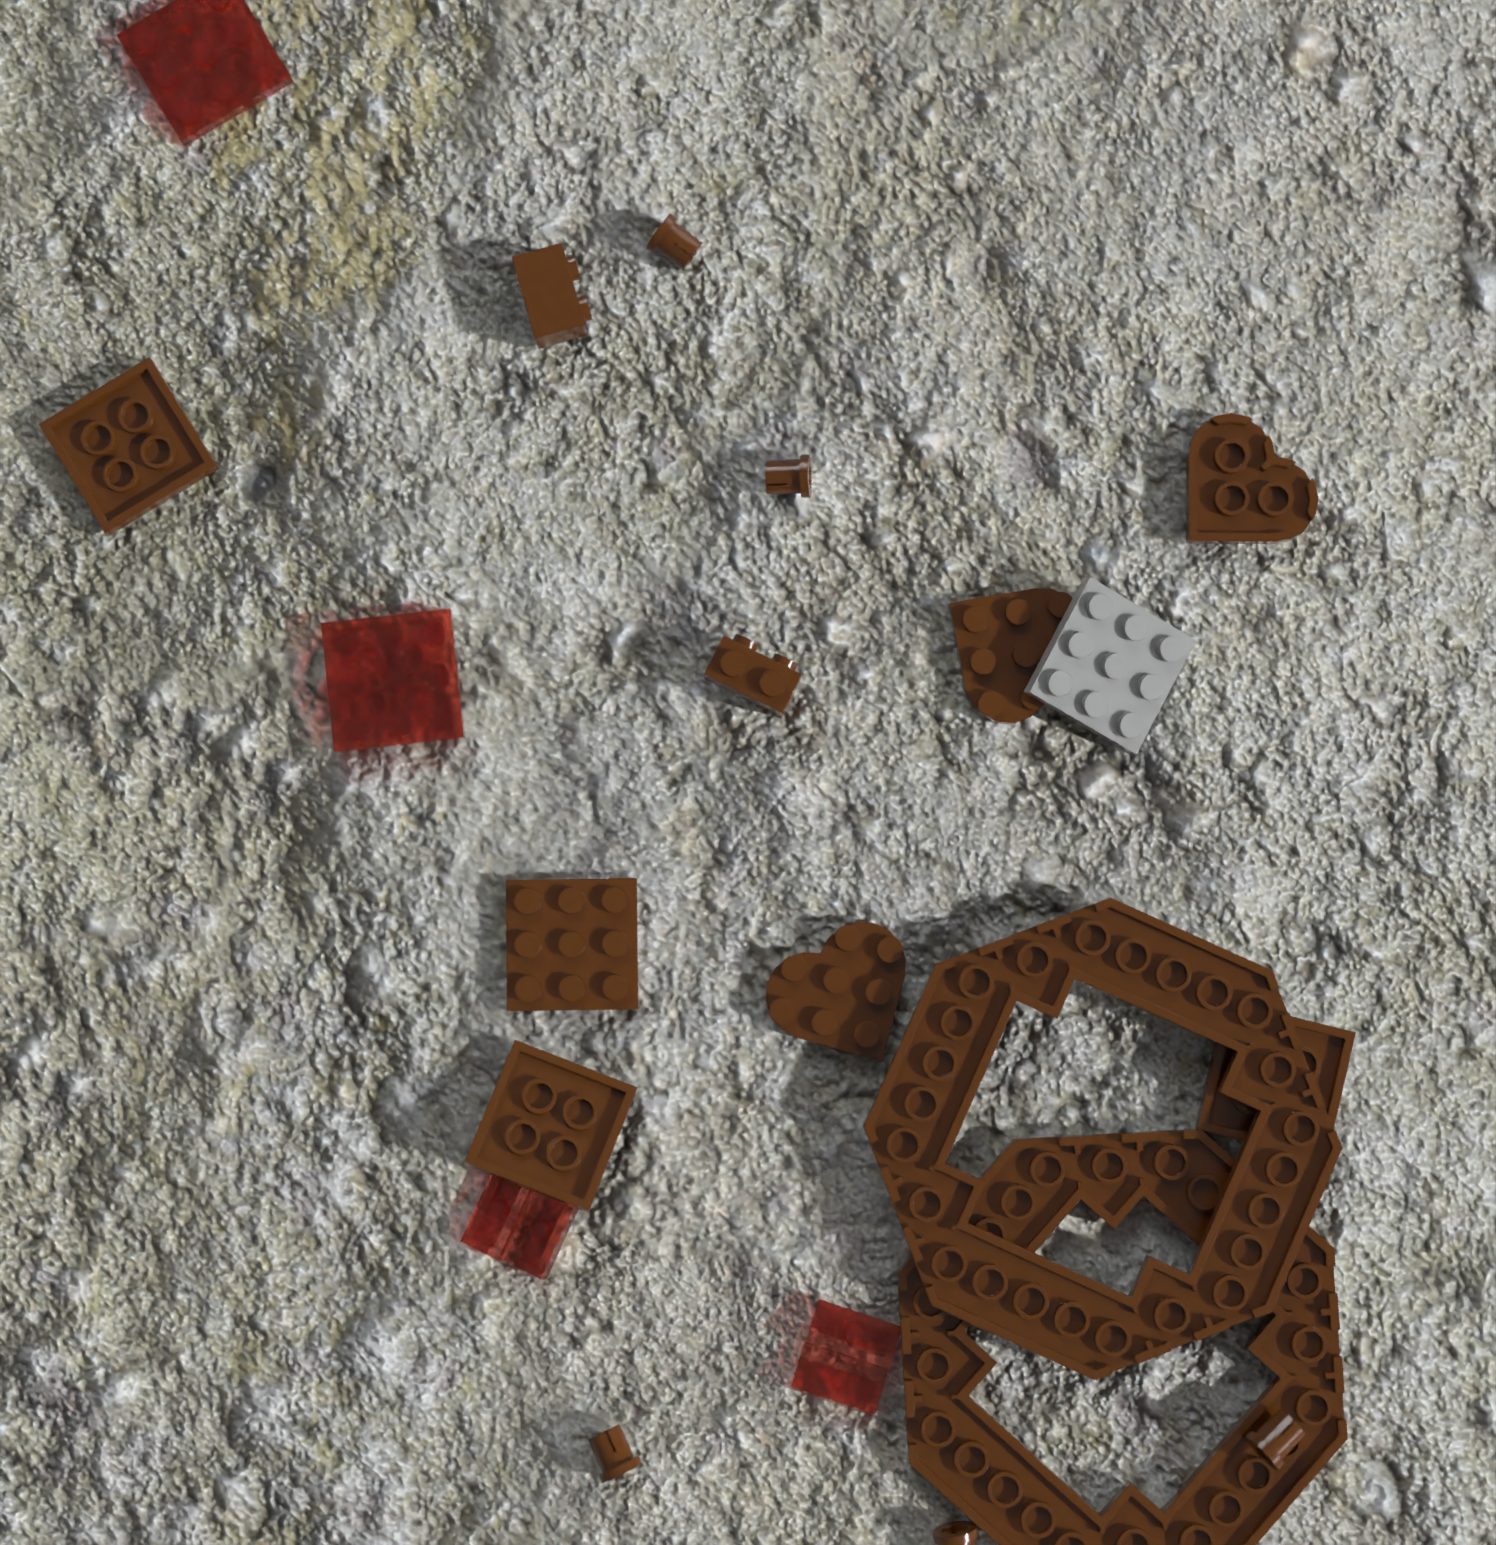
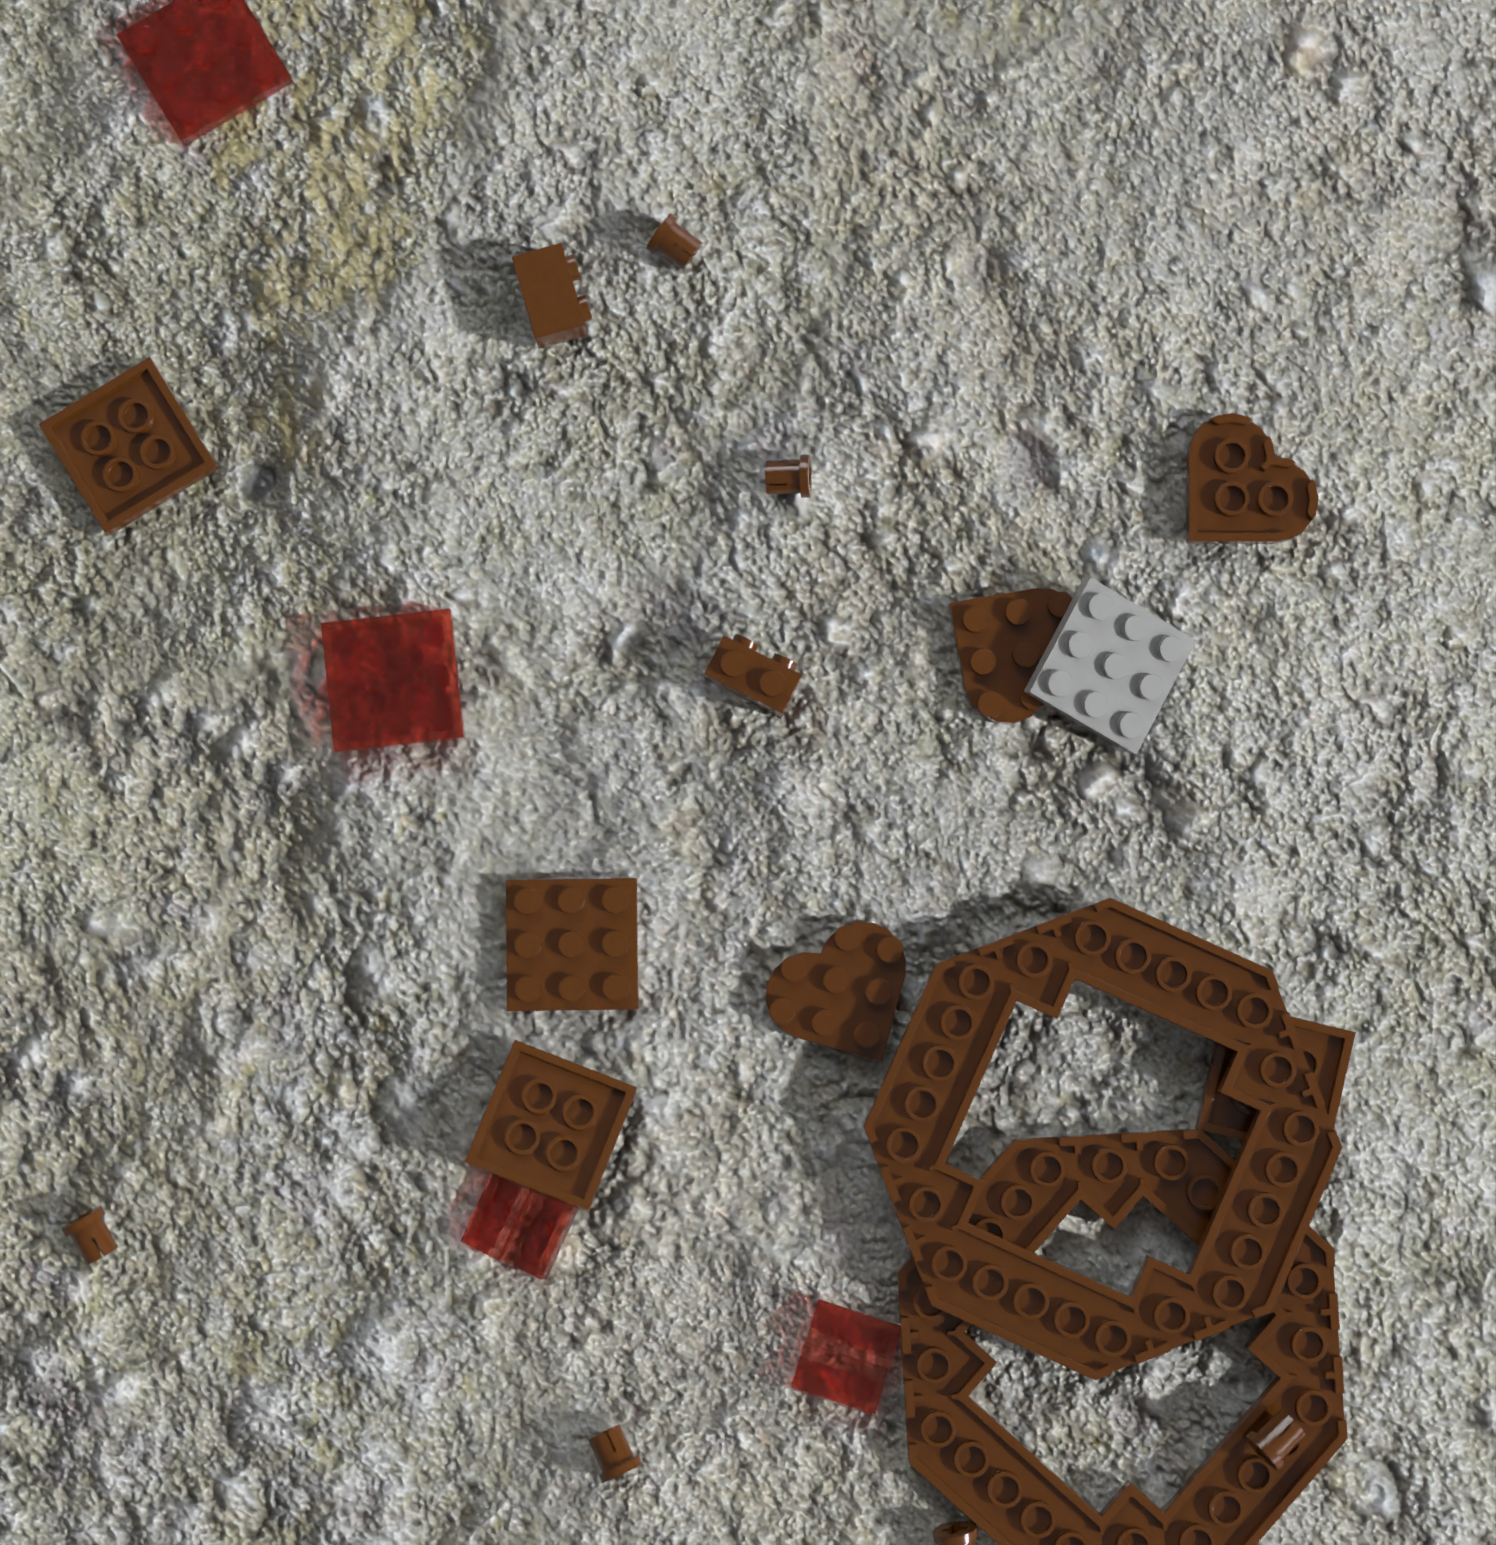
none -> reddish brown bush [61,1206,118,1265]

